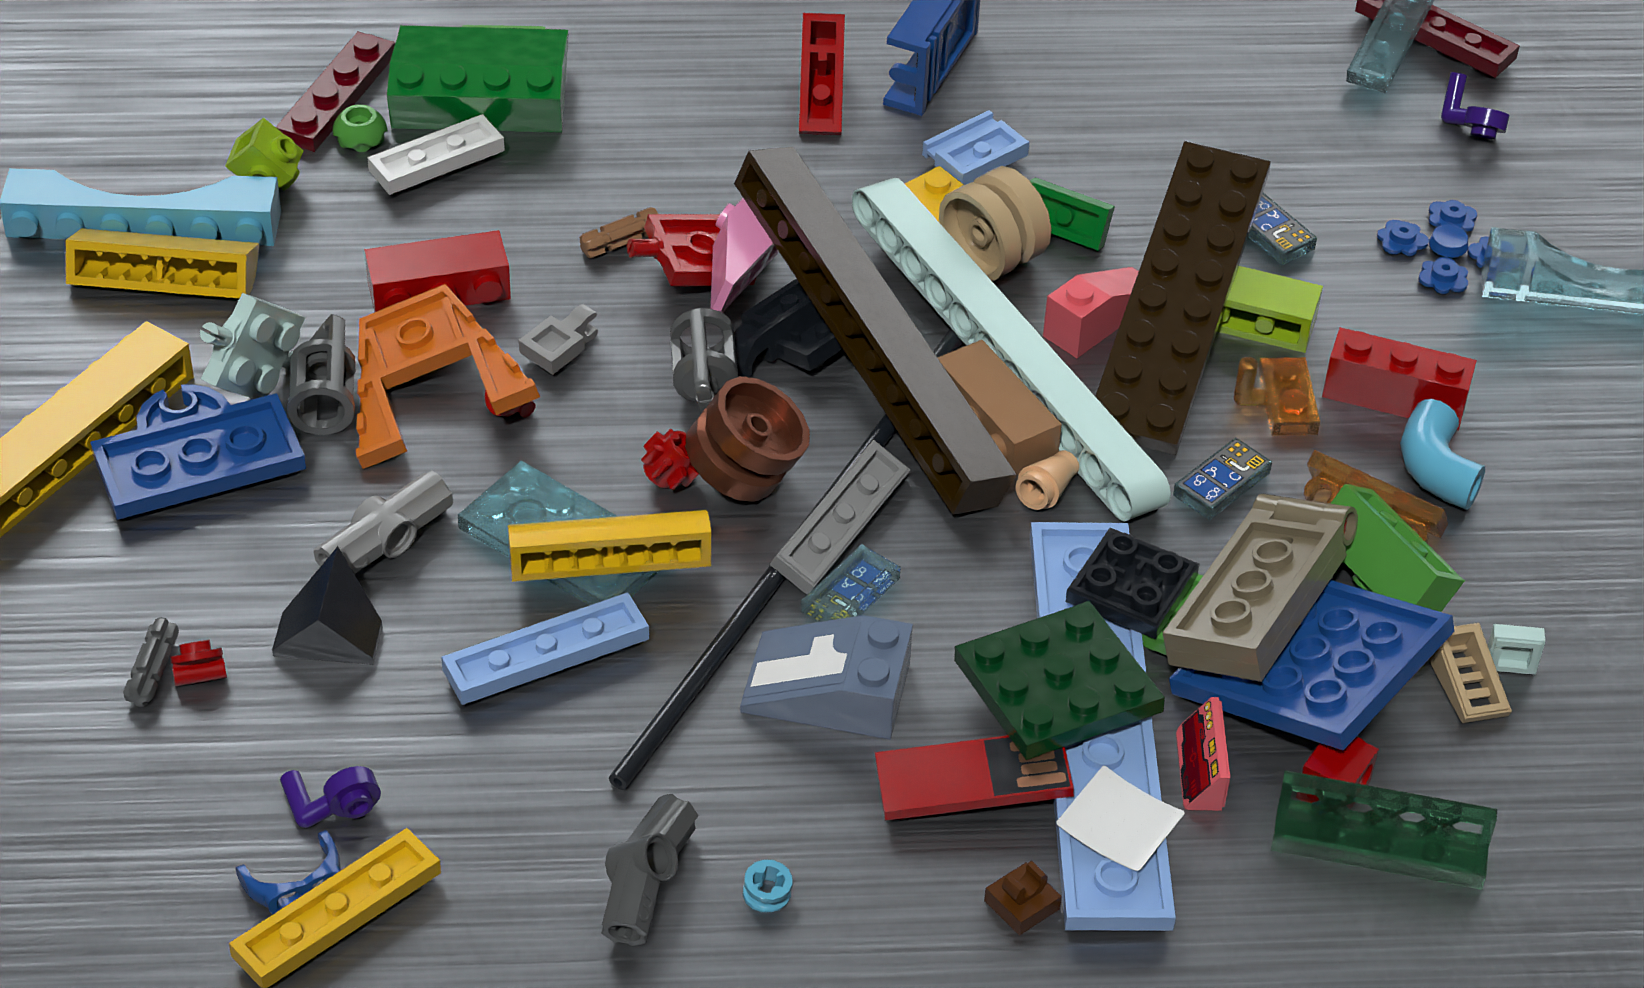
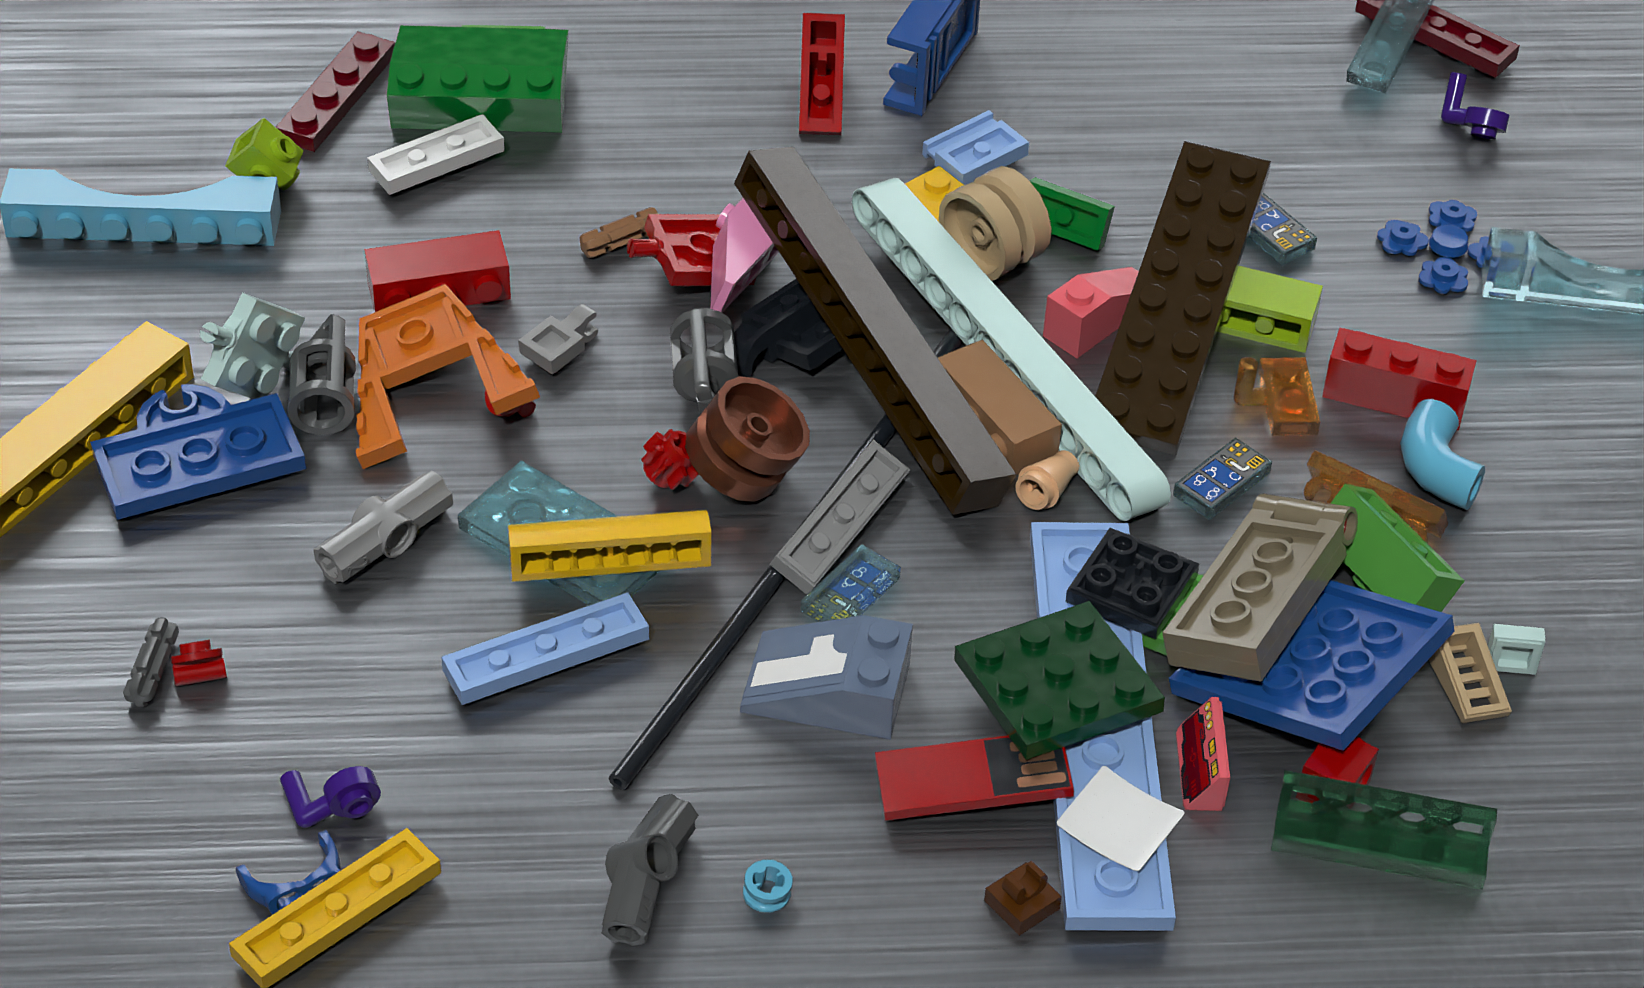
yellow brick [66,228,259,299] -> none
black slope [272,546,383,665] -> none
bright green plate [333,104,388,152] -> none

